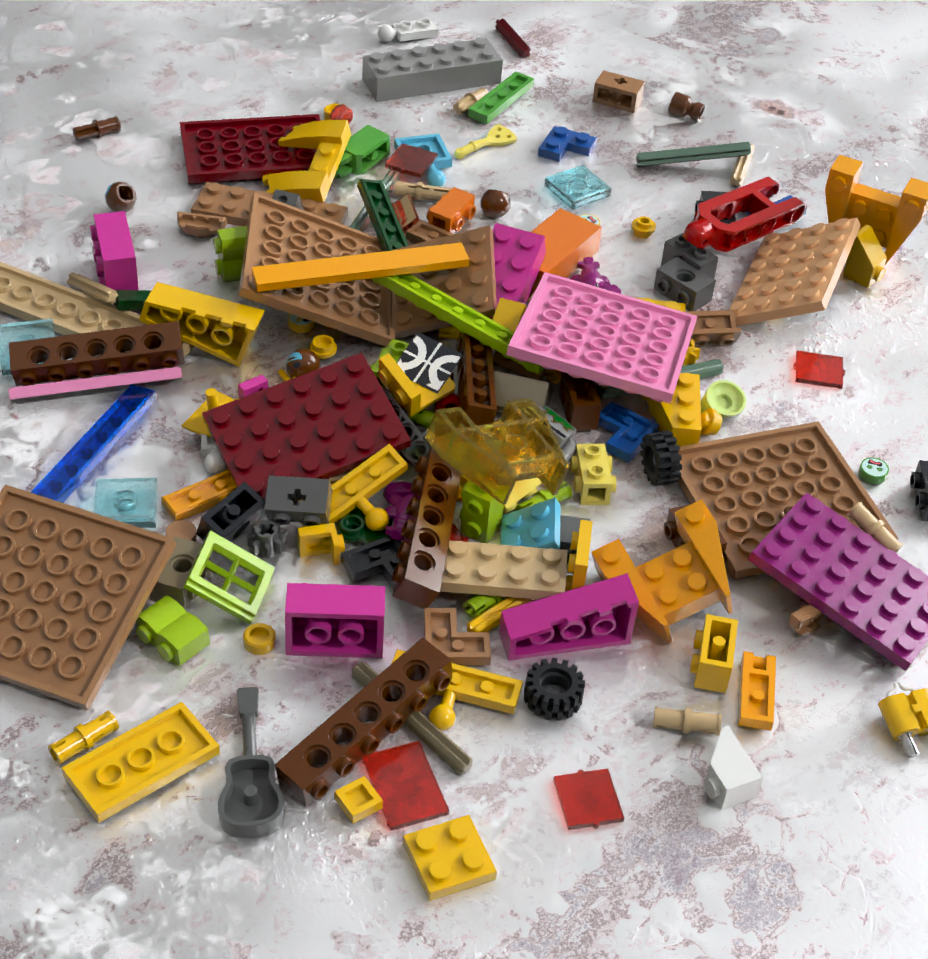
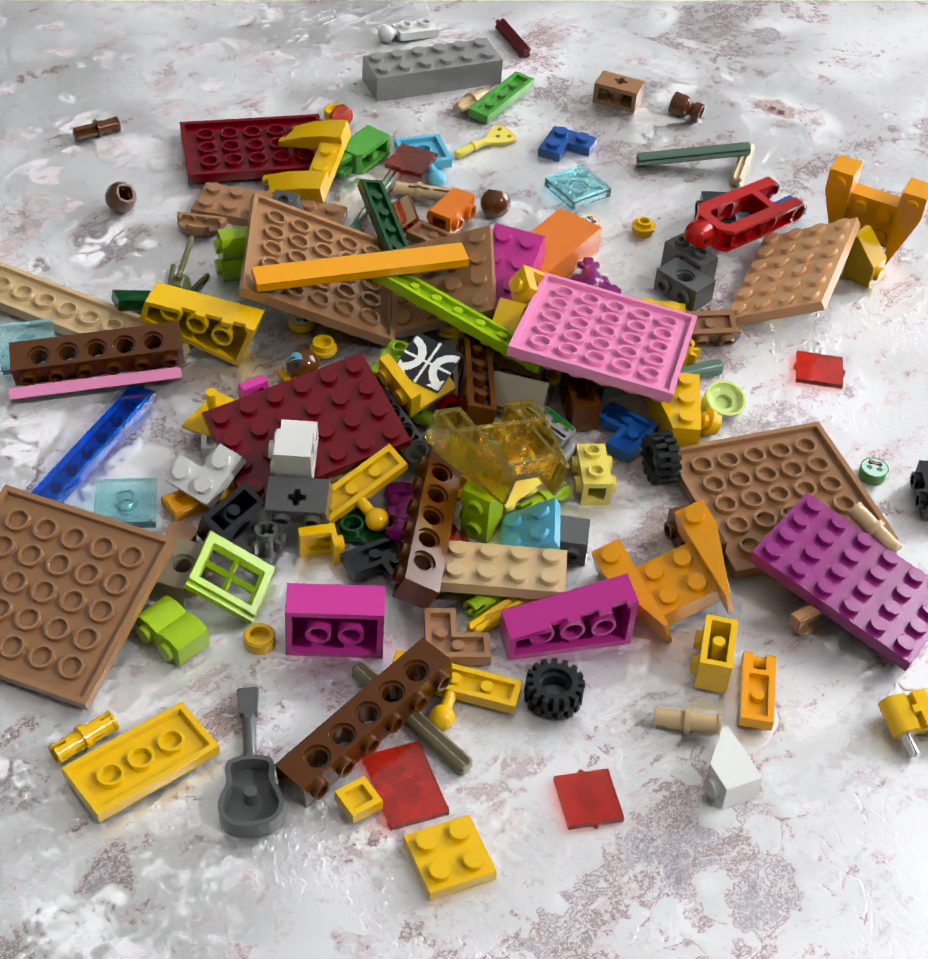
tan axle [67,272,118,304] -> none
dark pink brick [90,211,139,290] -> none
yellow plate [565,520,593,592] -> none
none -> white plate [163,444,246,509]
none -> olive plant [168,236,210,292]
none -> white brick [268,419,319,478]
none -> yellow bracket [508,264,545,304]

